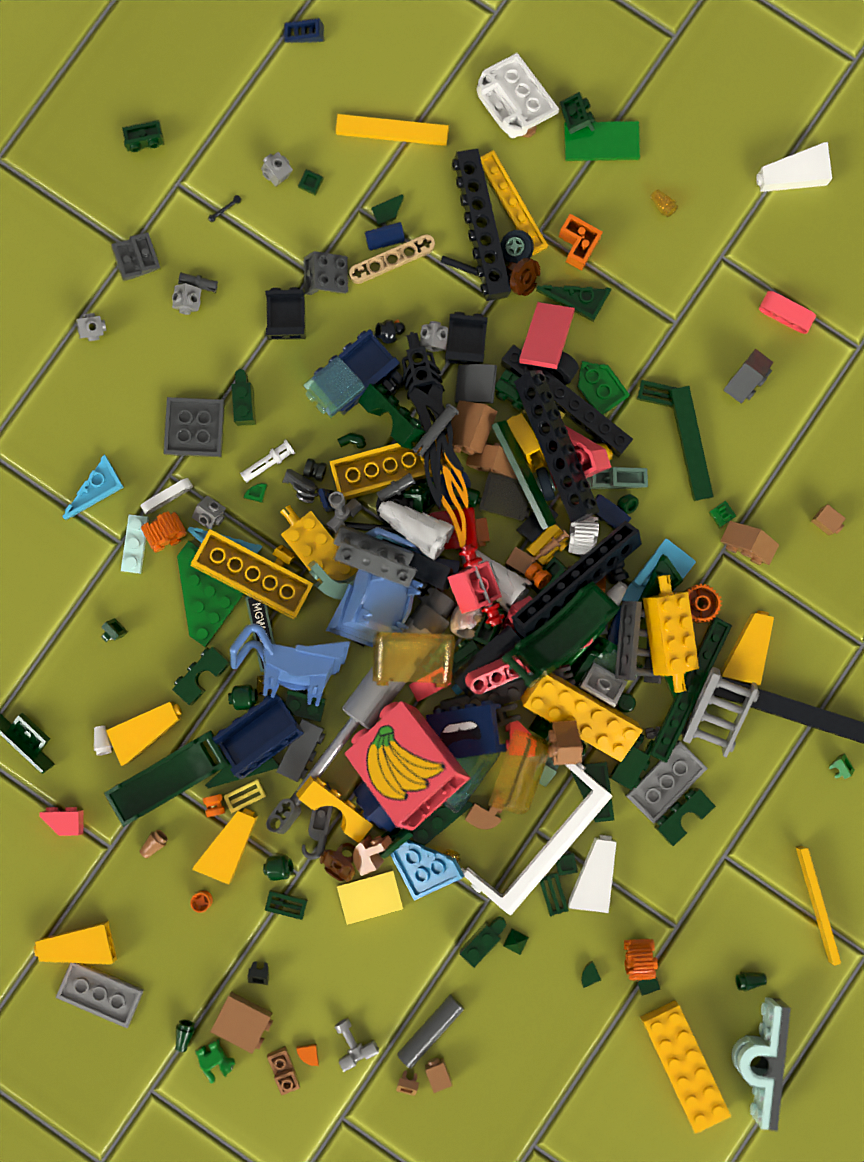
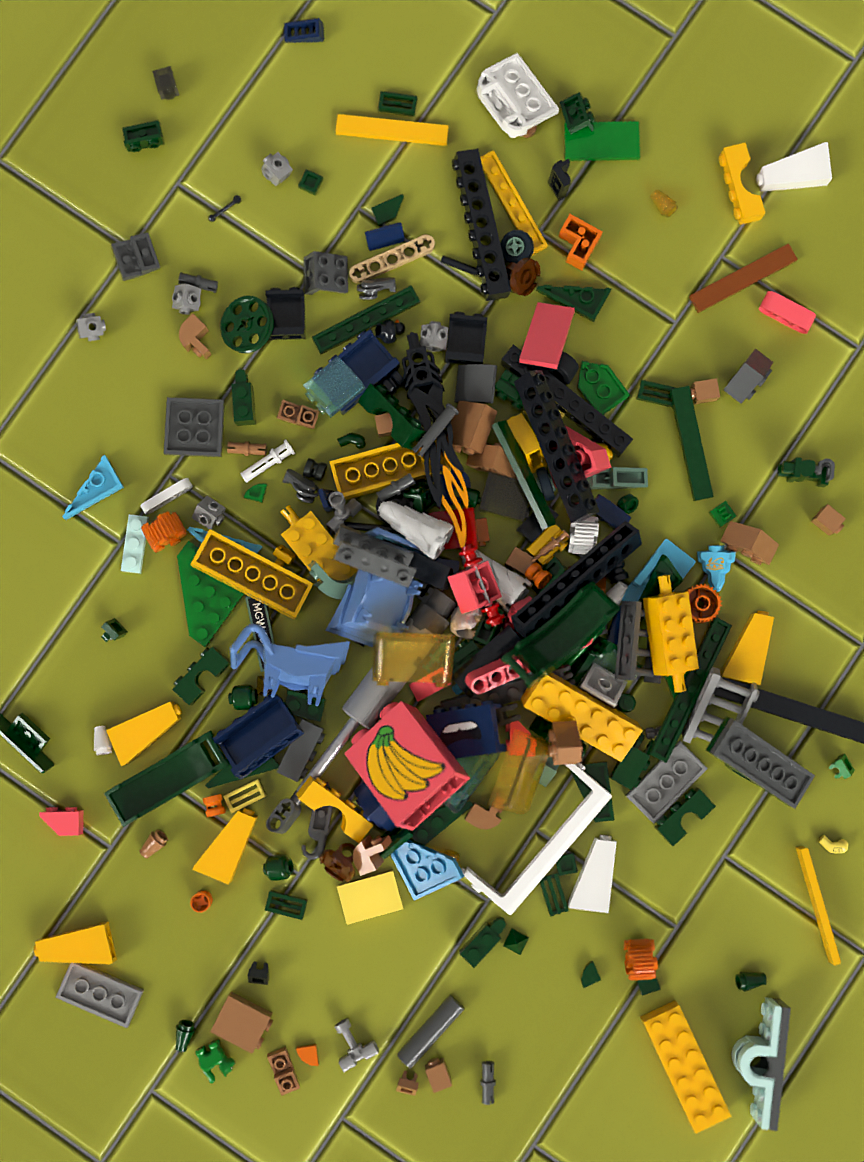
none -> clear smoke brick [153,66,180,100]
none -> medium nougat brick [179,313,212,360]
none -> dark green wedge [220,296,274,353]
none -> medium nougat pin [227,441,267,456]
none -> medium nougat slope [276,400,320,429]
none -> dark green tile [312,285,420,355]
none -> dark grey piece [357,277,396,300]
none -> medium nougat brick [375,413,393,438]
none -> dark green tile [378,91,418,117]
none -> dark grey pin [480,1061,496,1105]
none -> black bracket [548,159,571,201]
none -> dark orange tile [689,243,798,313]
none -> medium nougat brick [690,378,720,404]
none -> medium azure rock [697,545,736,592]
none -> dark grey piece [706,716,815,809]
none -> yellow arch [719,142,765,225]
none -> dark green hips [777,457,835,487]
none -> light yellow arm [818,835,849,853]

